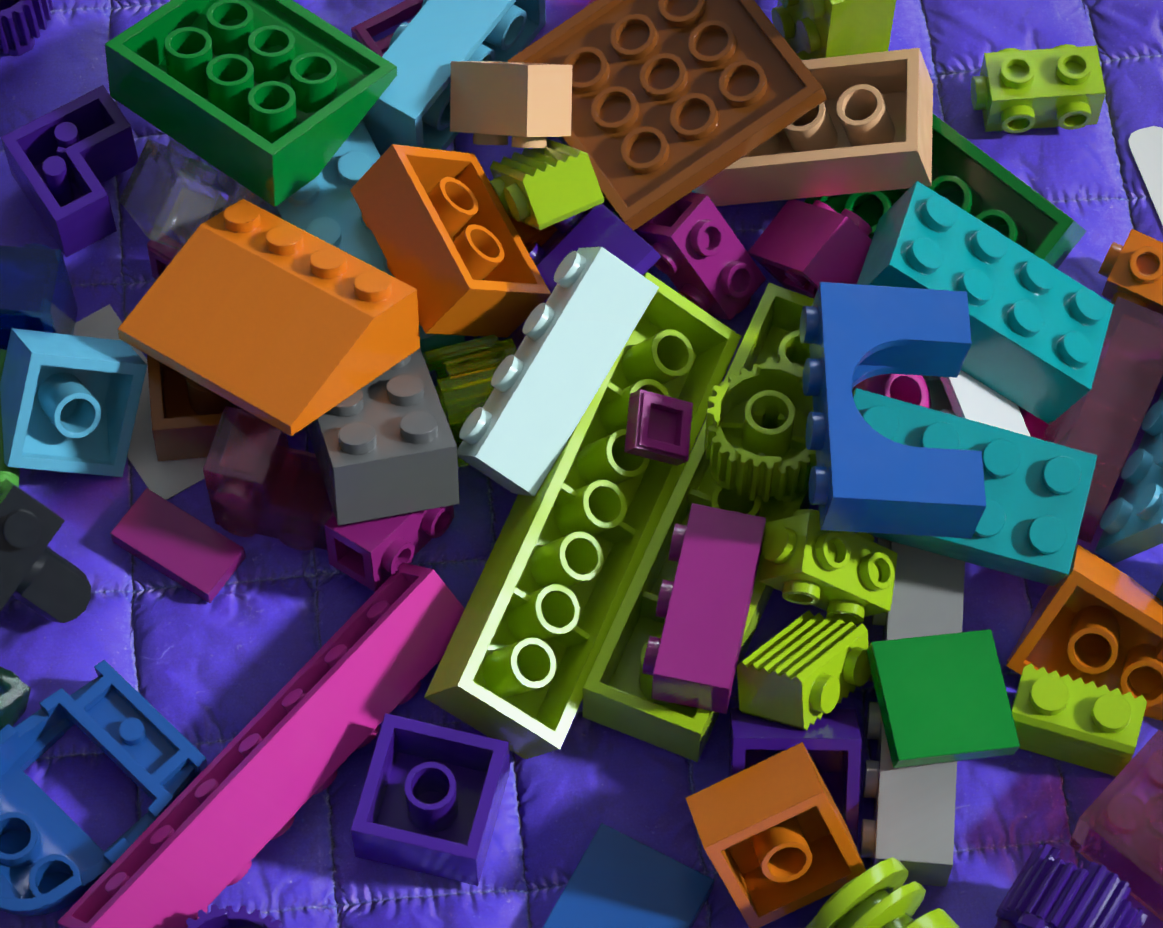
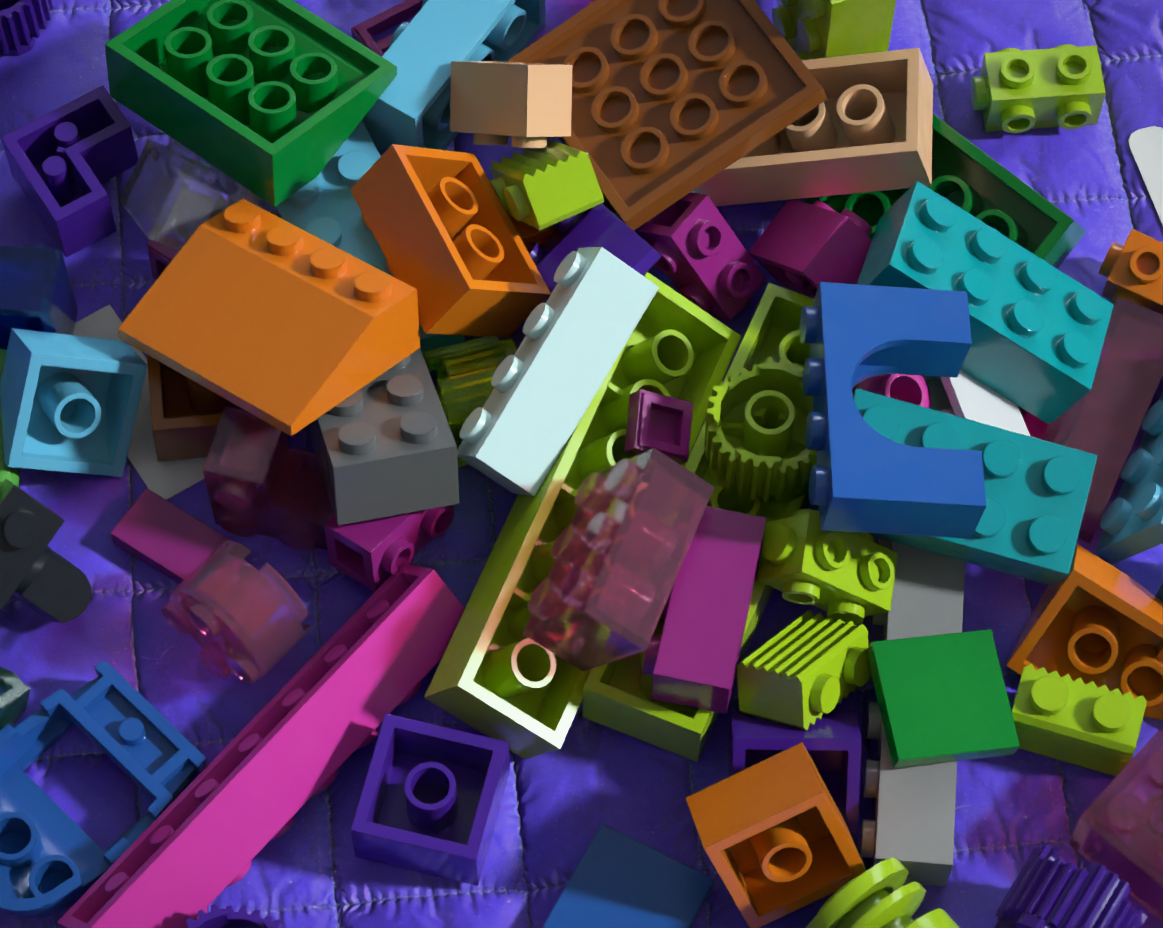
none -> clear pink brick [161,540,311,684]
none -> clear pink brick [523,448,714,672]

